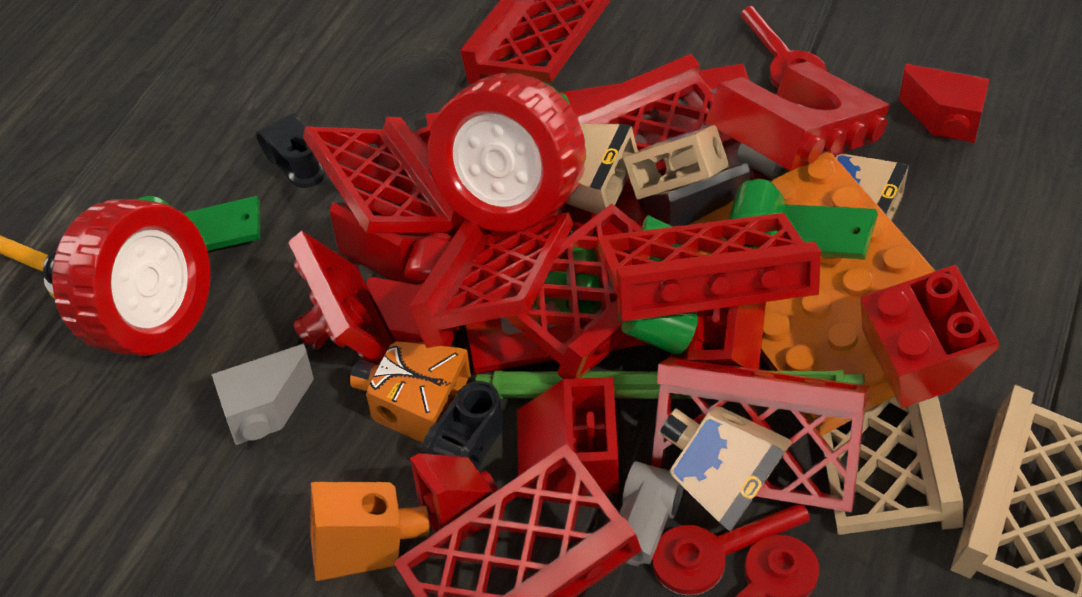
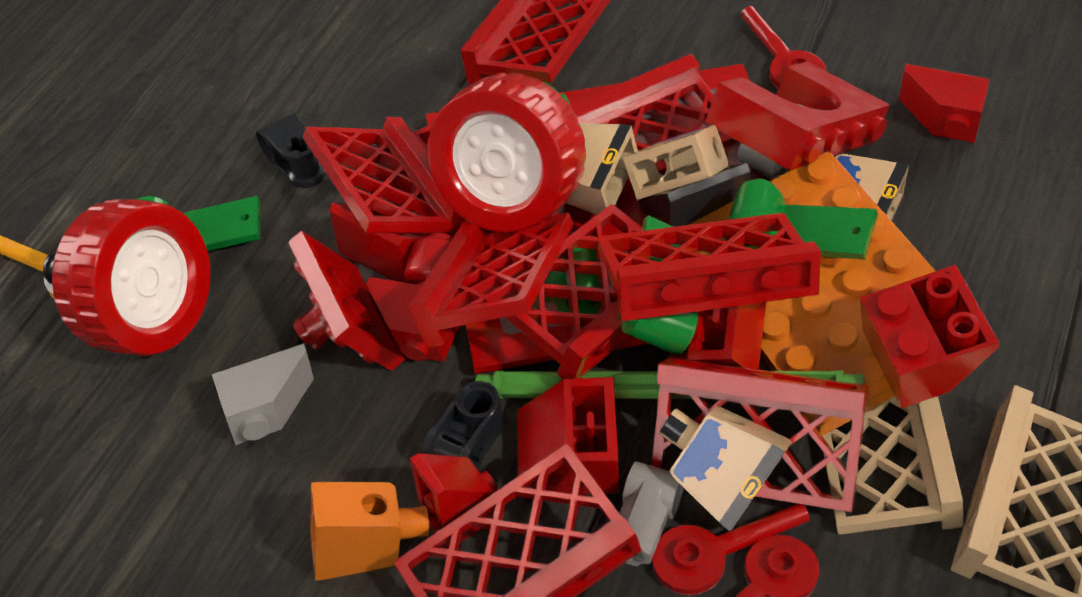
orange torso [350,341,471,443] -> none

